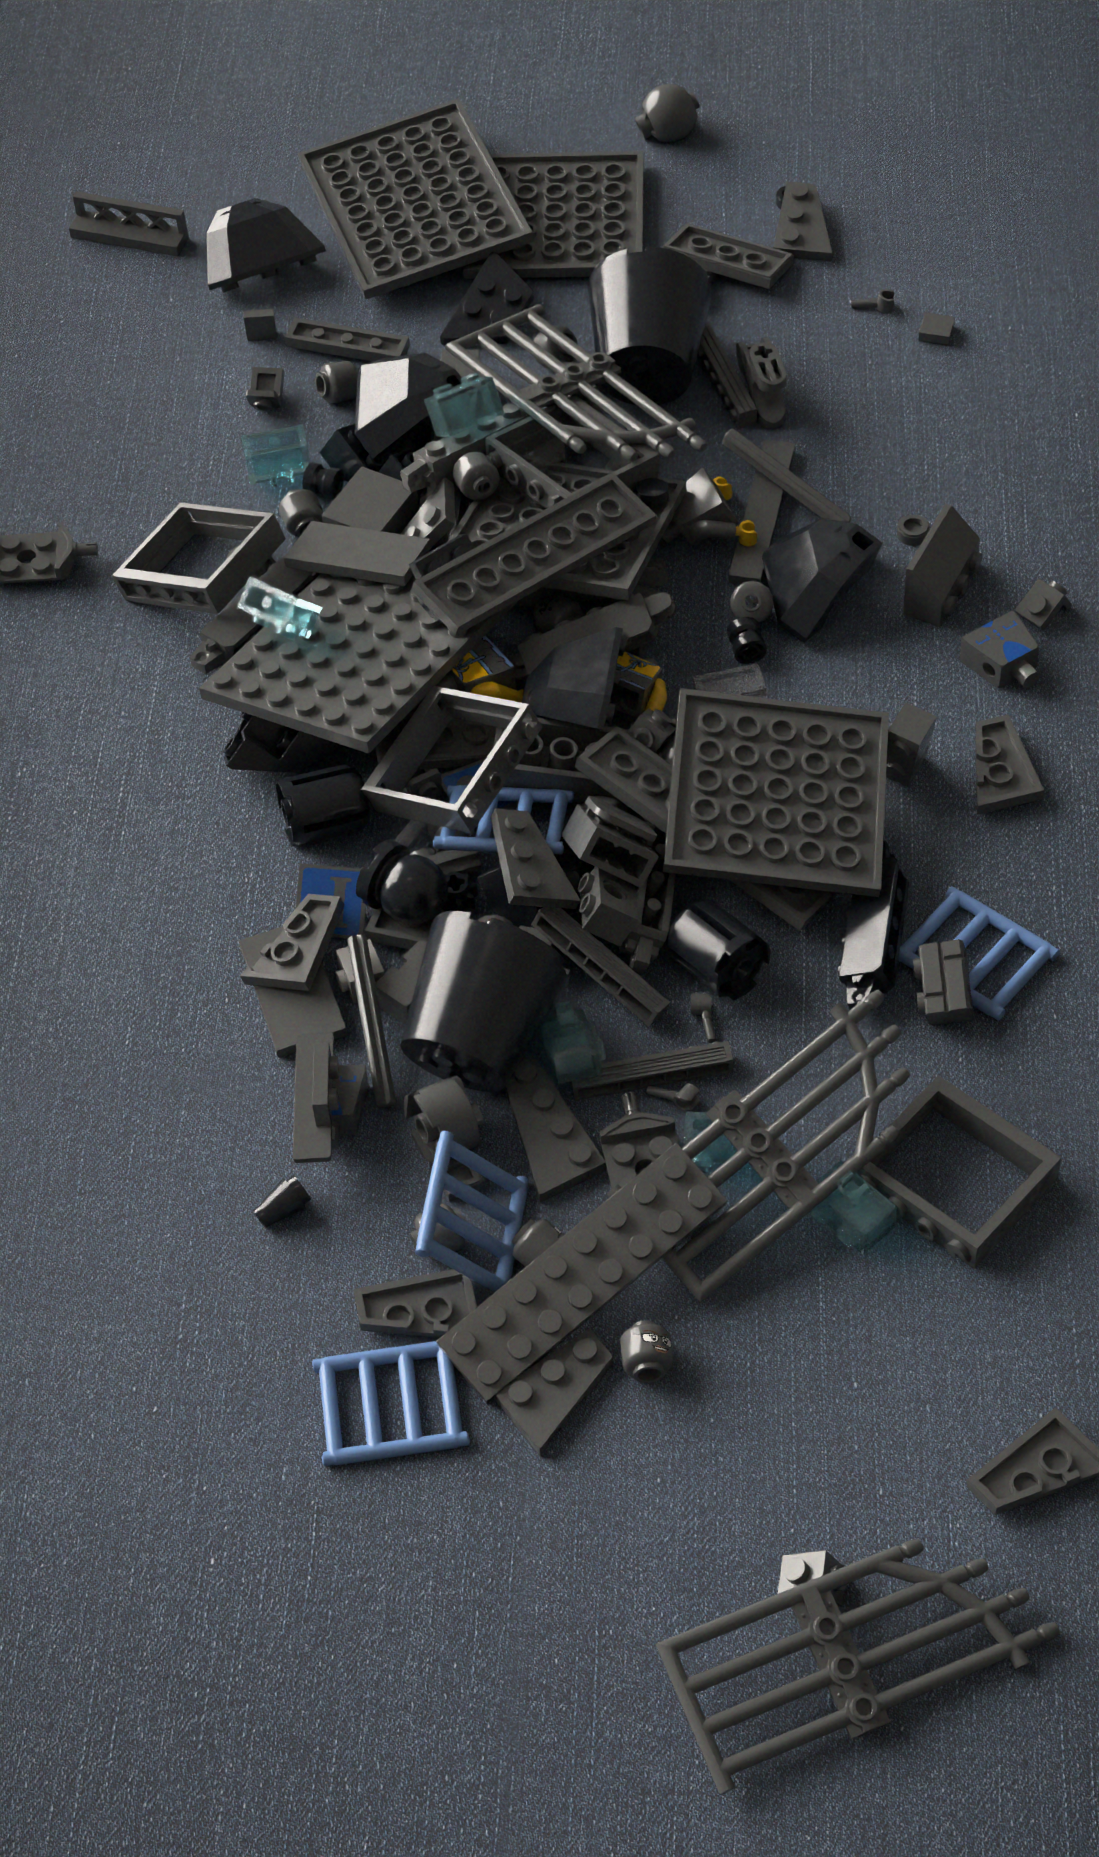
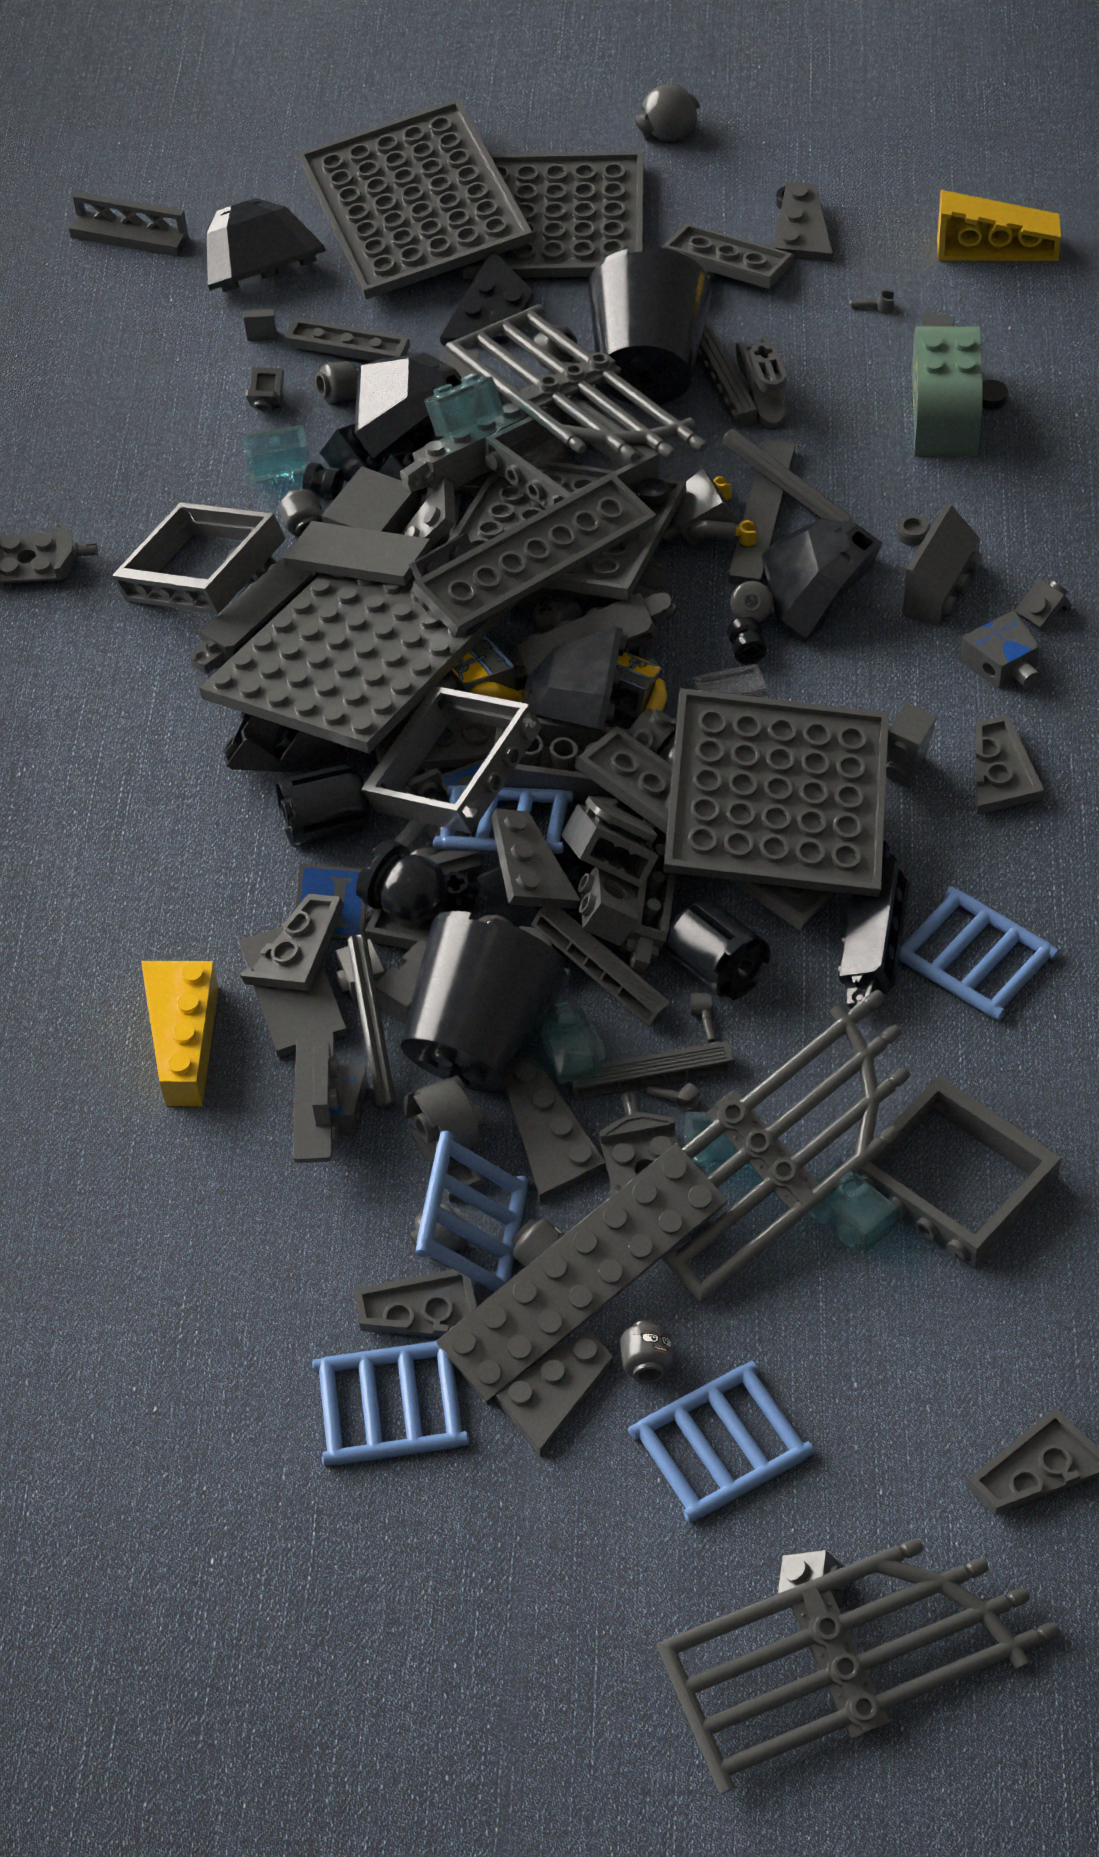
clear light blue brick [237,576,322,640] -> none
black cone [252,1175,311,1228] -> none
dark grey head [452,452,500,501] -> none
dark grey brick [913,939,974,1026] -> none
none -> yellow wedge [141,961,219,1107]
none -> medium blue bar [628,1361,816,1523]
none -> sand green brick [912,326,982,456]
none -> yellow wedge [937,190,1061,261]
none -> black tile [982,380,1008,409]

